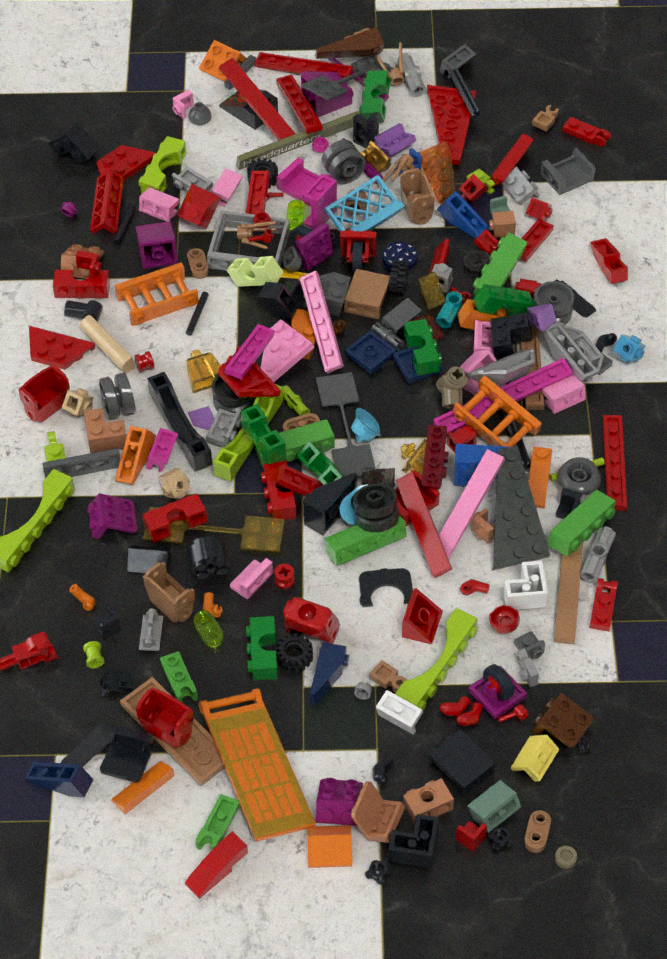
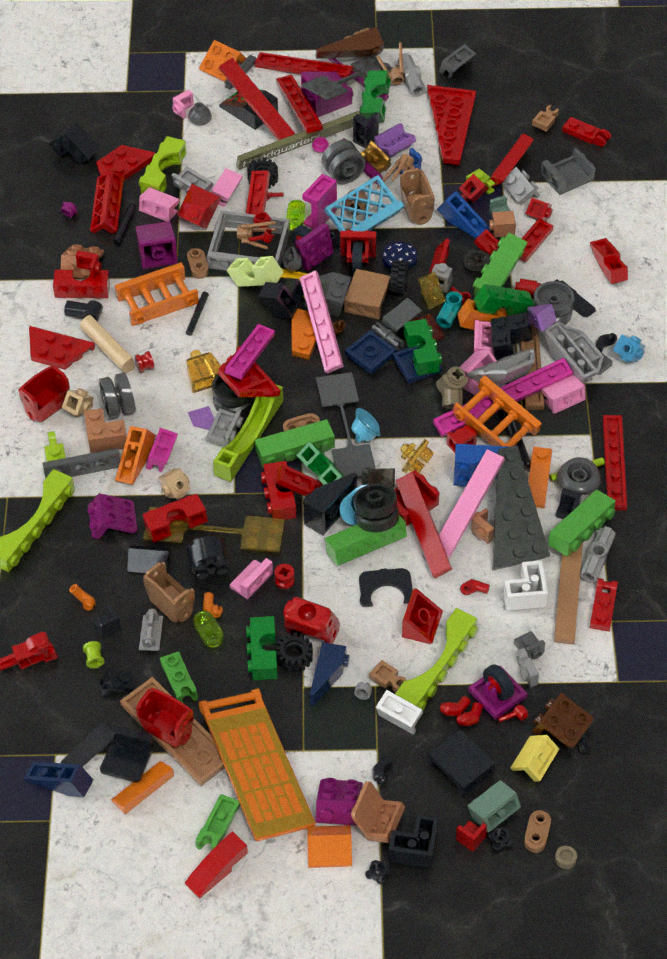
black arch [147,372,213,471] -> none
green arch [240,404,286,465] -> none
bright pink plate [261,319,314,382] -> none
dark pink panel [277,157,331,207] -> none
lime pin [283,385,310,416] -> none
nougat brick [403,778,454,826] -> none
clear orange wing [419,141,456,204] -> none
dark red bracket [421,425,449,489] -> none
black axle [450,68,480,117] -> none
red hair [489,605,520,634] -> none

